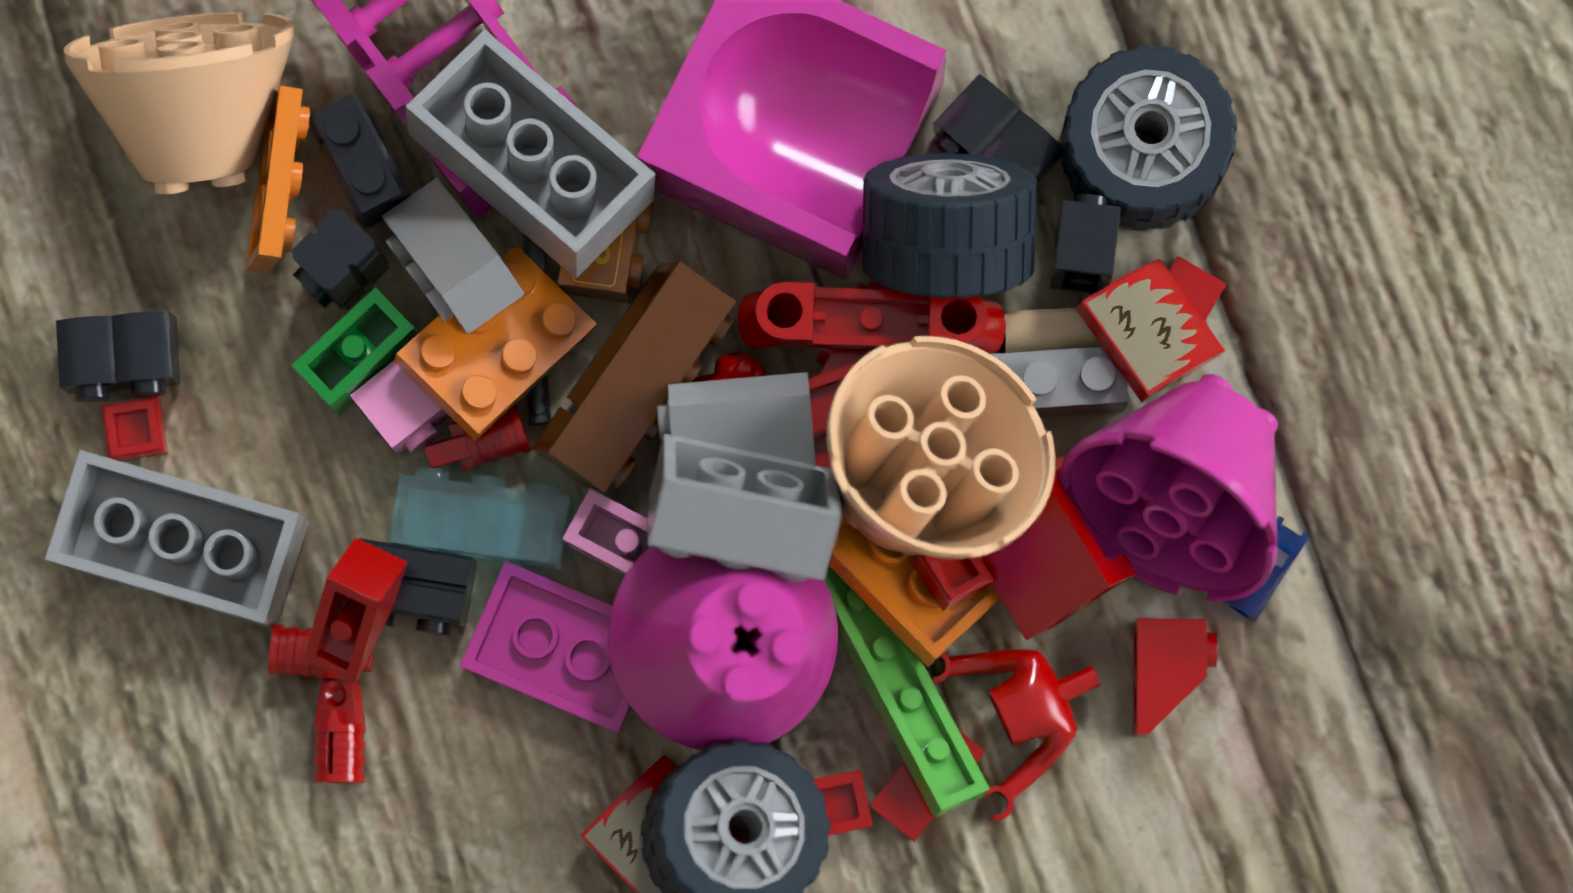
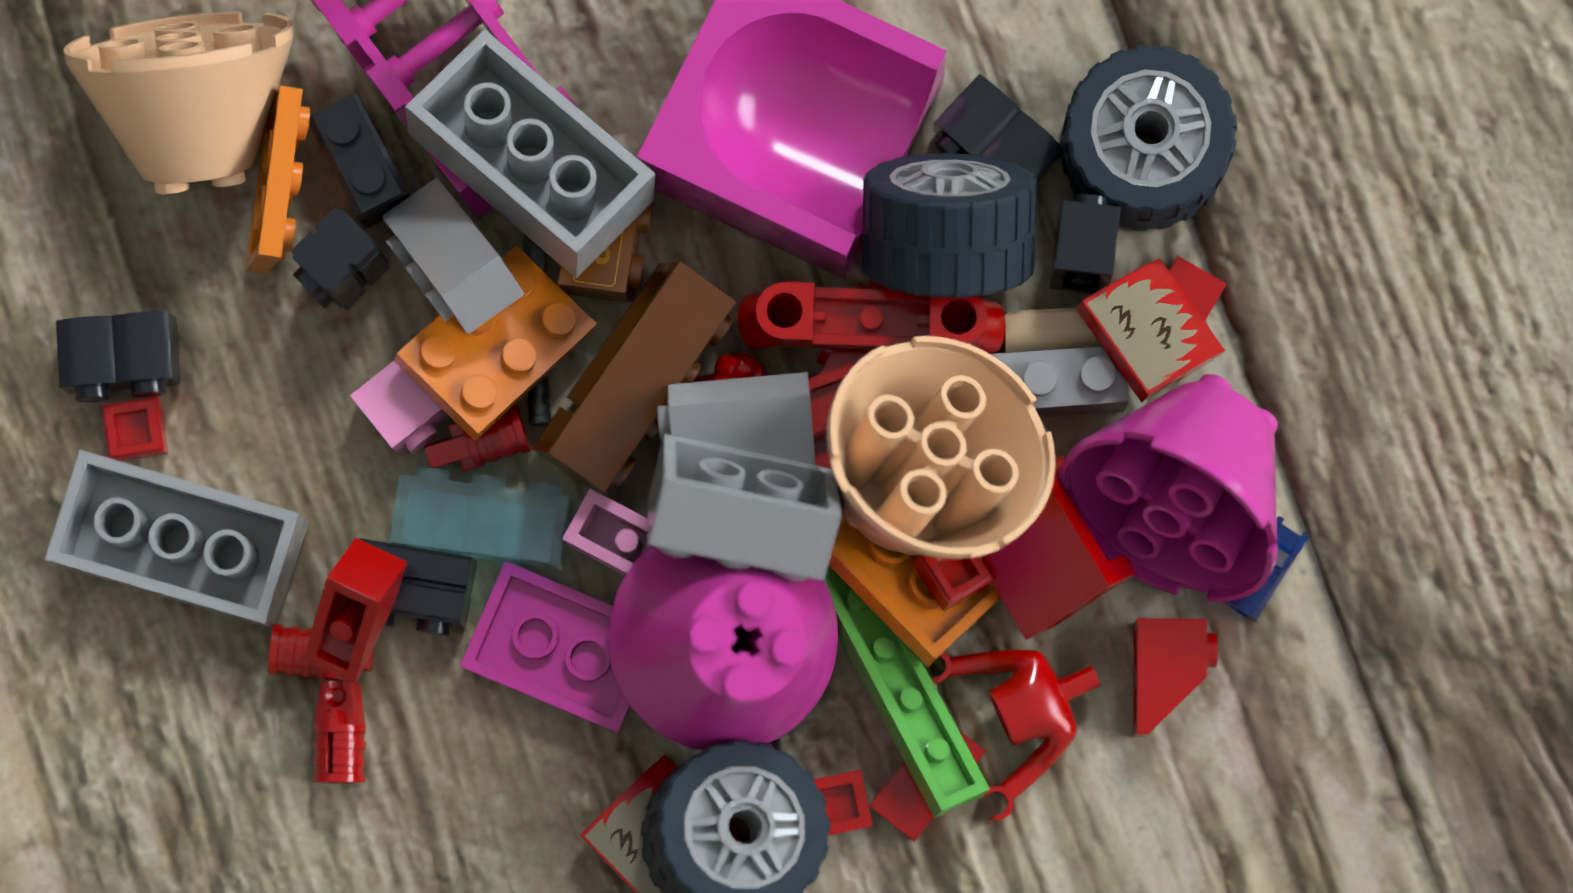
green brick [291,287,418,416] -> none

